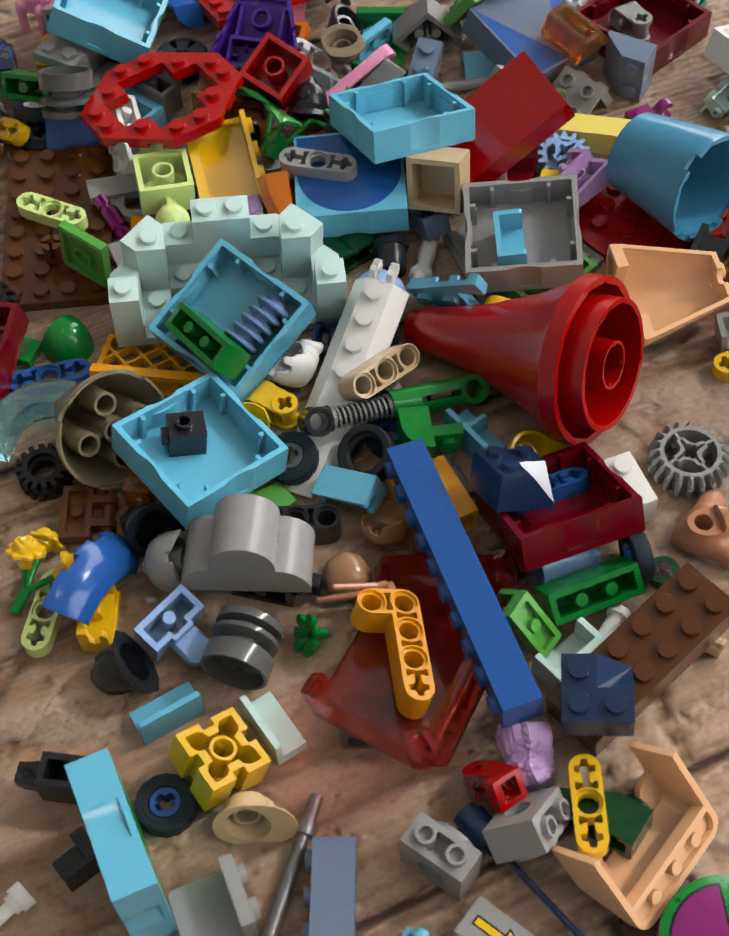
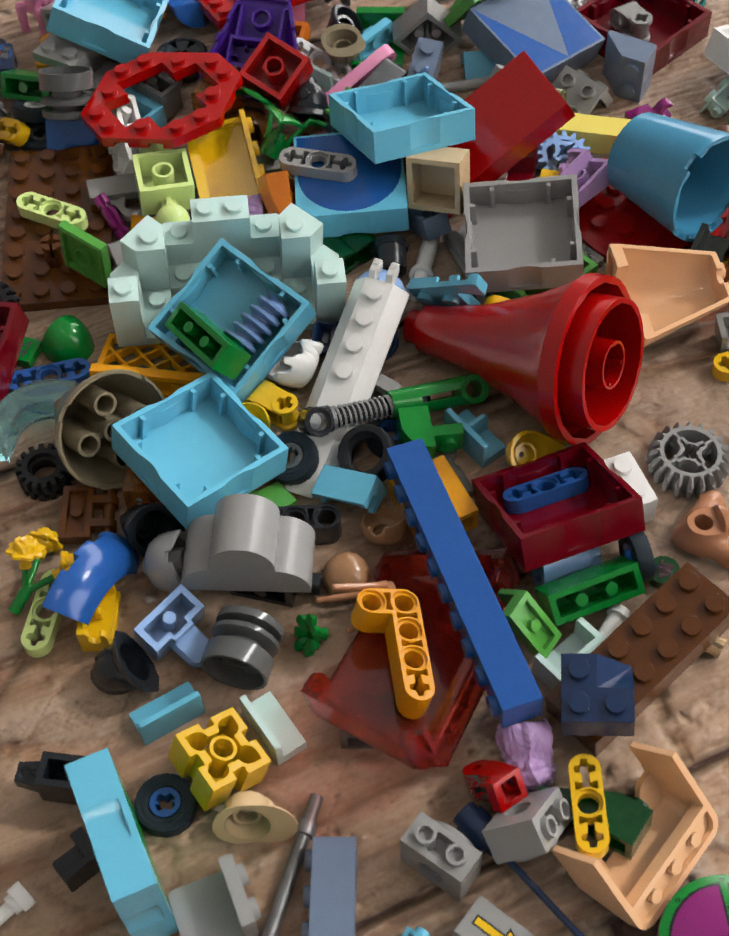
black brick [160,411,207,457] -> none
tan beam [338,343,420,401] -> none
dark blue slope [468,445,555,512] -> none
medium azure panel [493,208,527,266] -> none
clear orange slope [540,1,607,65] -> none

